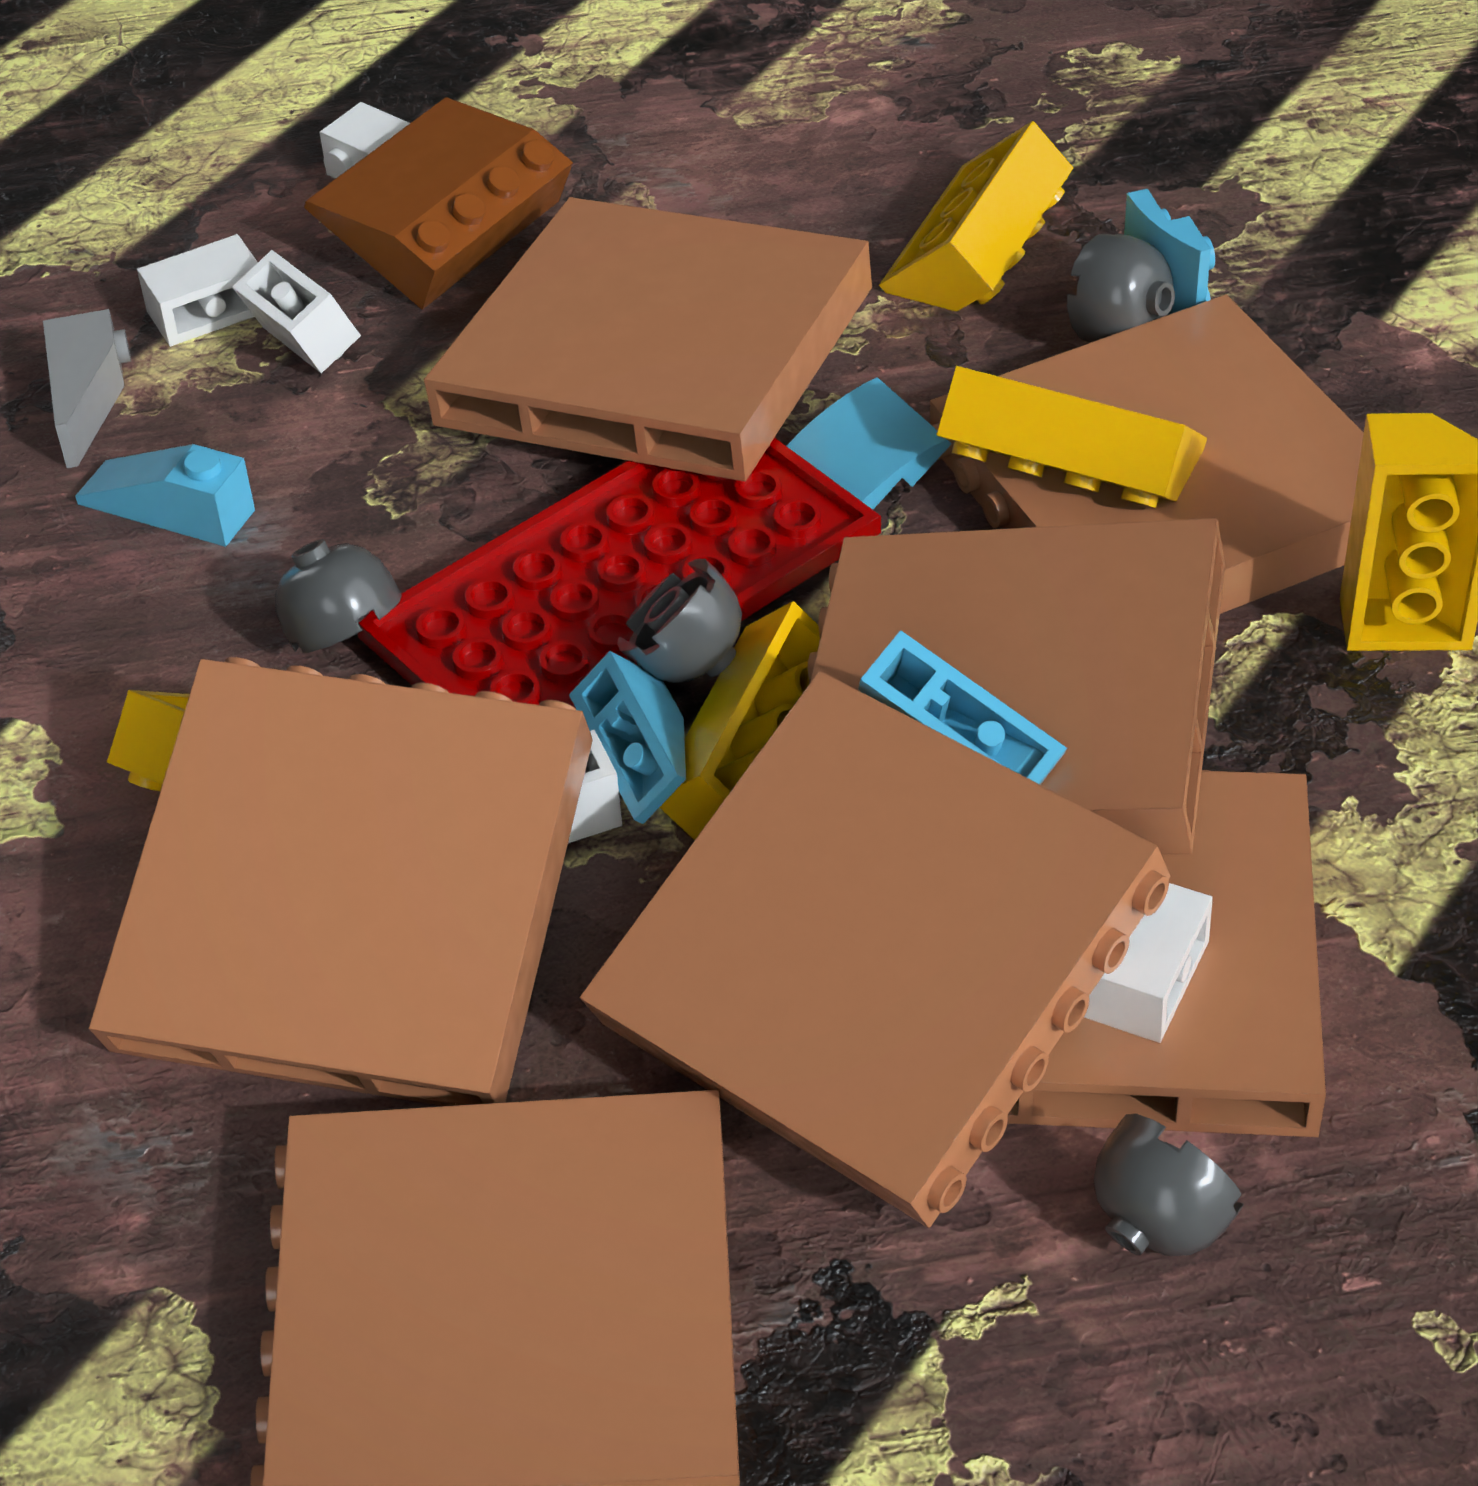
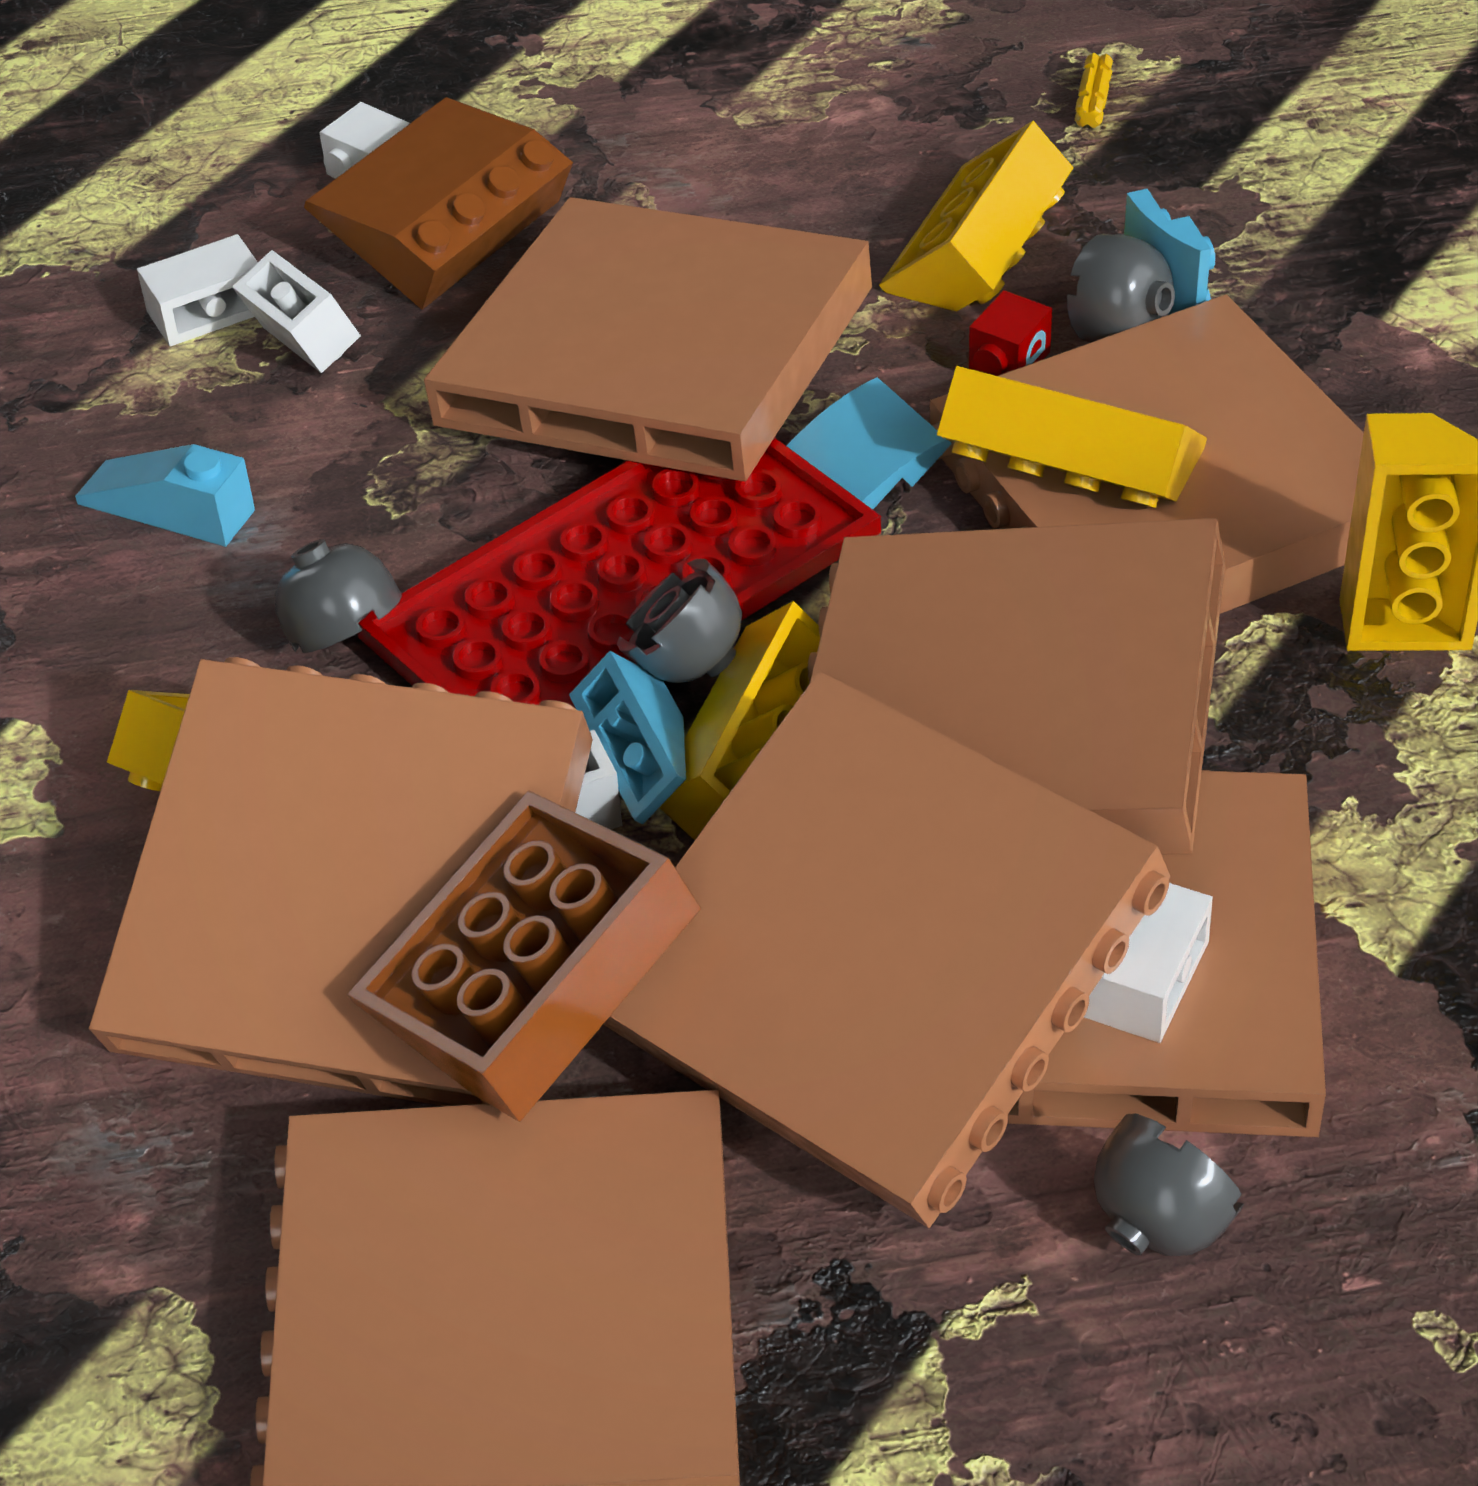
light grey slope [43,309,131,468] -> none
medium azure slope [858,630,1067,784] -> none
none -> dark orange slope [347,791,701,1122]
none -> red brick [969,290,1052,376]
none -> yellow axle [1075,52,1113,128]

